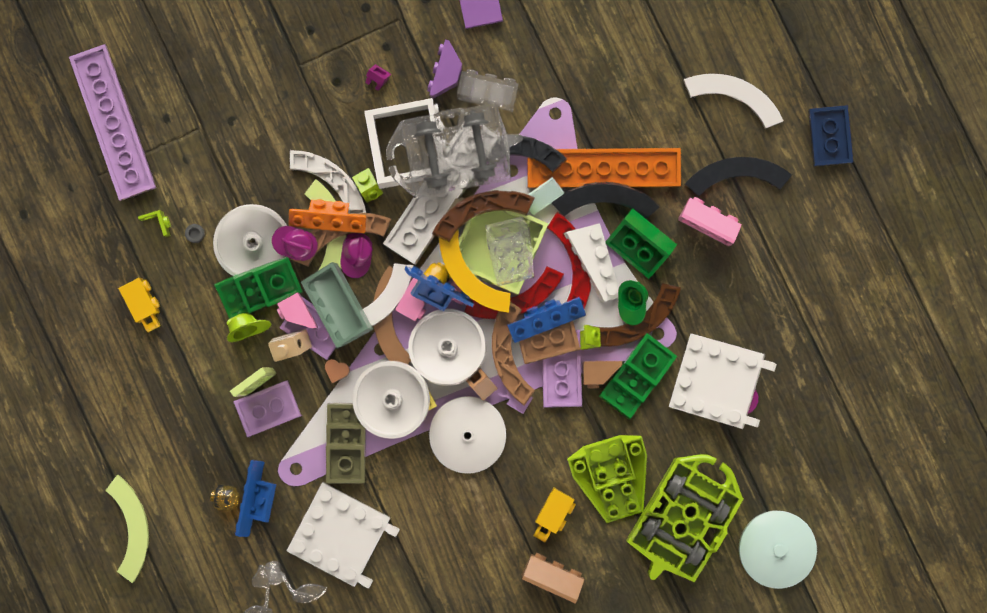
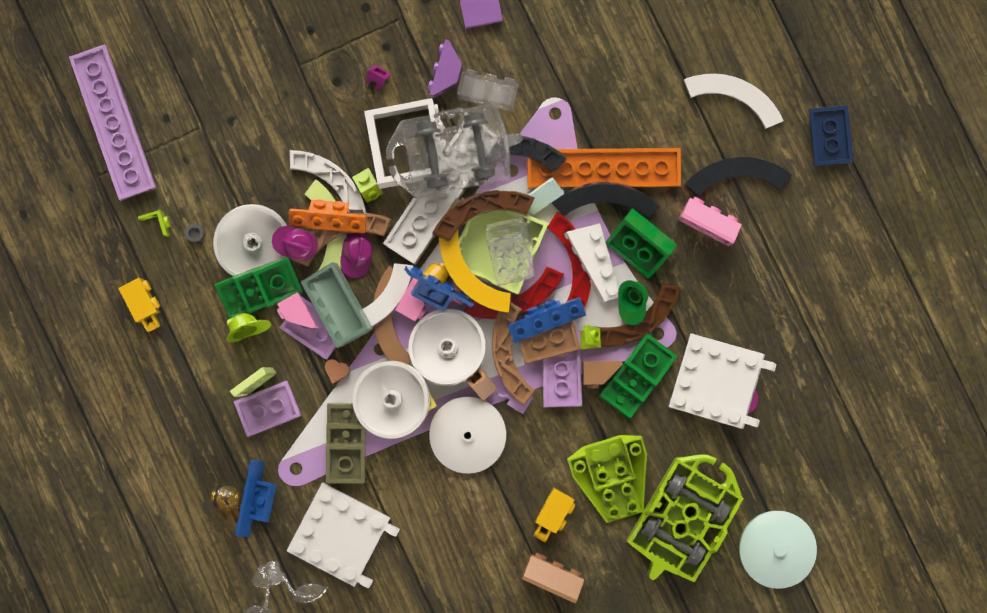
yellowish green tile [105,475,149,583] -> none
tan torso [268,329,312,362] -> none

